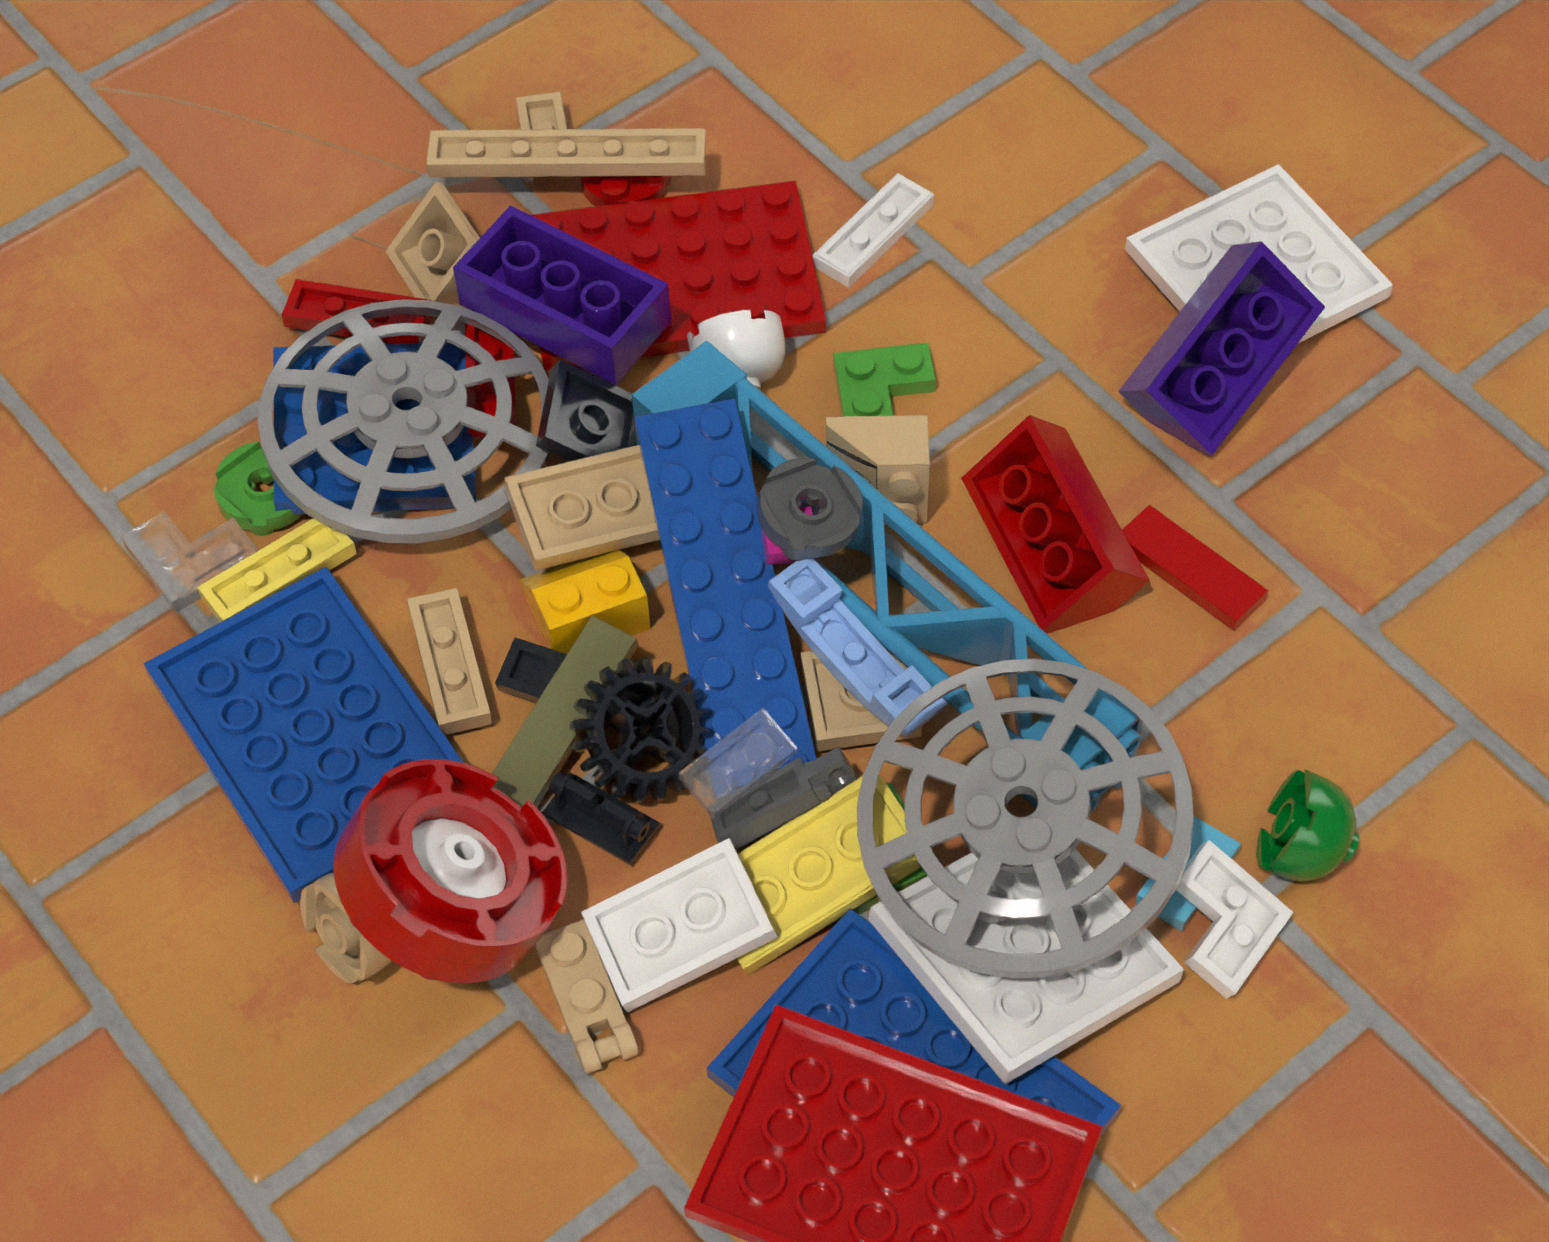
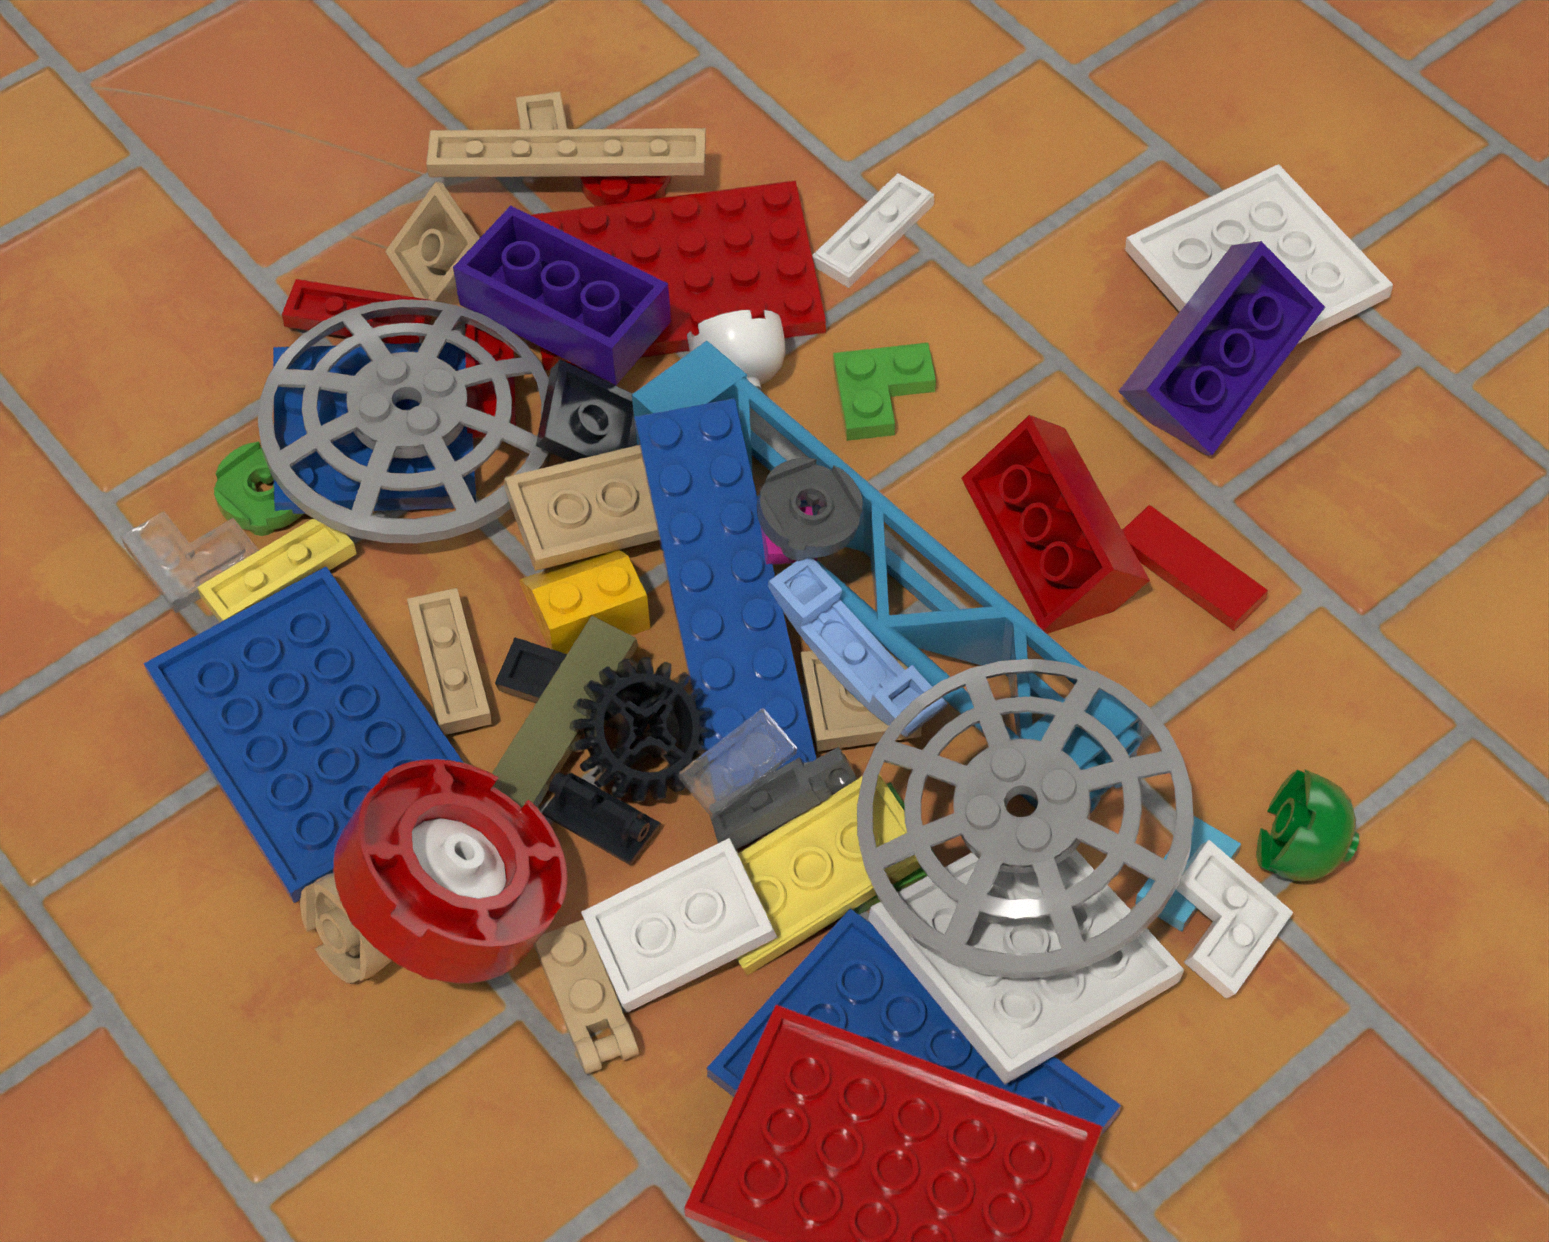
tan slope [826,415,930,524] -> none

